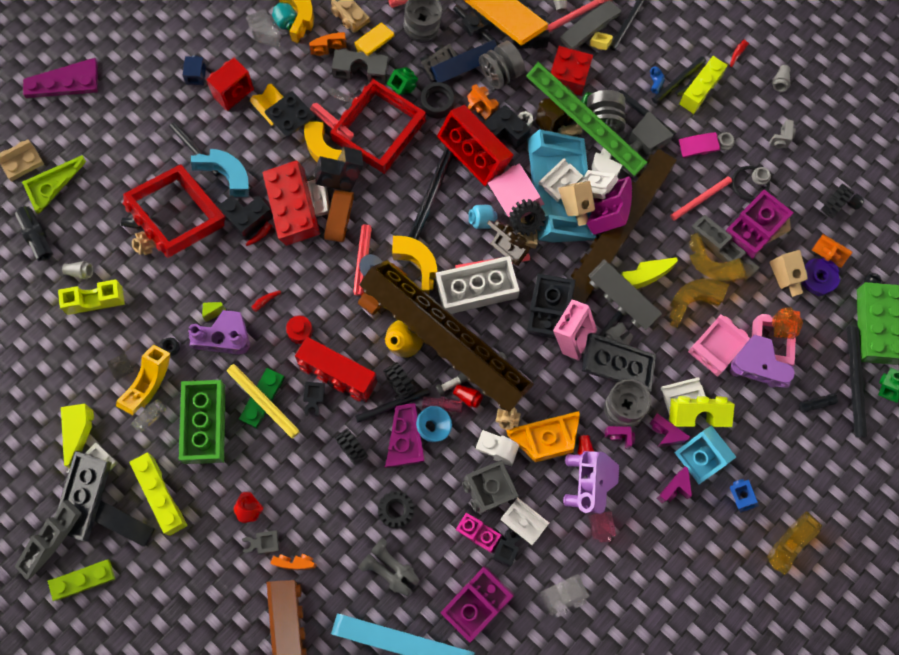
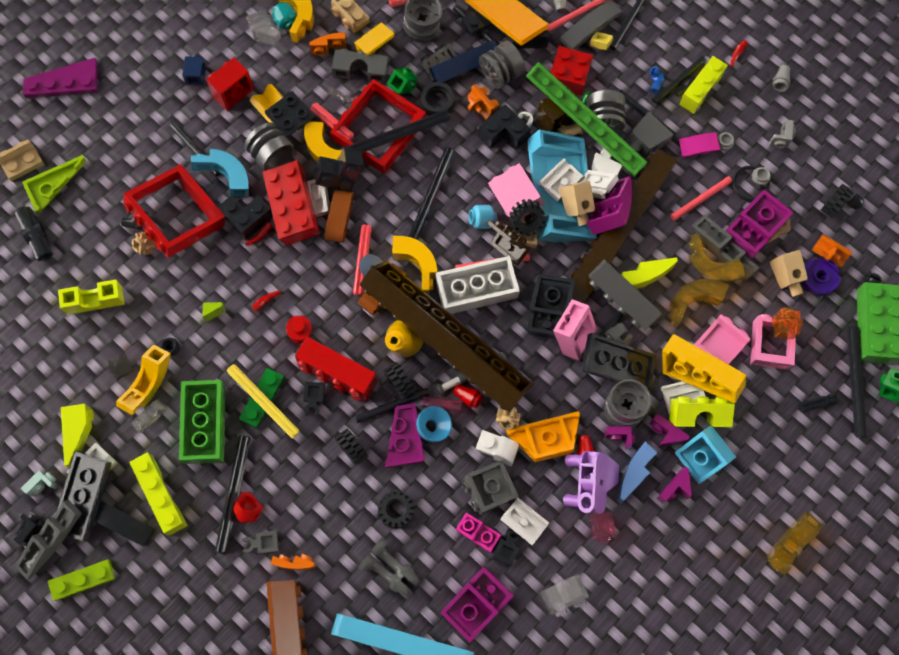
light grey cone [62,261,93,280] -> none
medium lavender piece [188,310,250,354] -> none
red brick [437,105,514,186] -> none
medium lavender piece [729,335,794,388] -> none
blue brick [729,479,759,513] -> none
none -> black bracket [13,513,42,547]
none -> light aqua bracket [21,471,59,496]
none -> black axle [215,435,250,554]
none -> flat silver wheel [244,122,294,171]
none -> black axle [347,110,451,153]
none -> medium blue slope [617,442,657,504]
none -> yellow wedge [662,334,746,403]

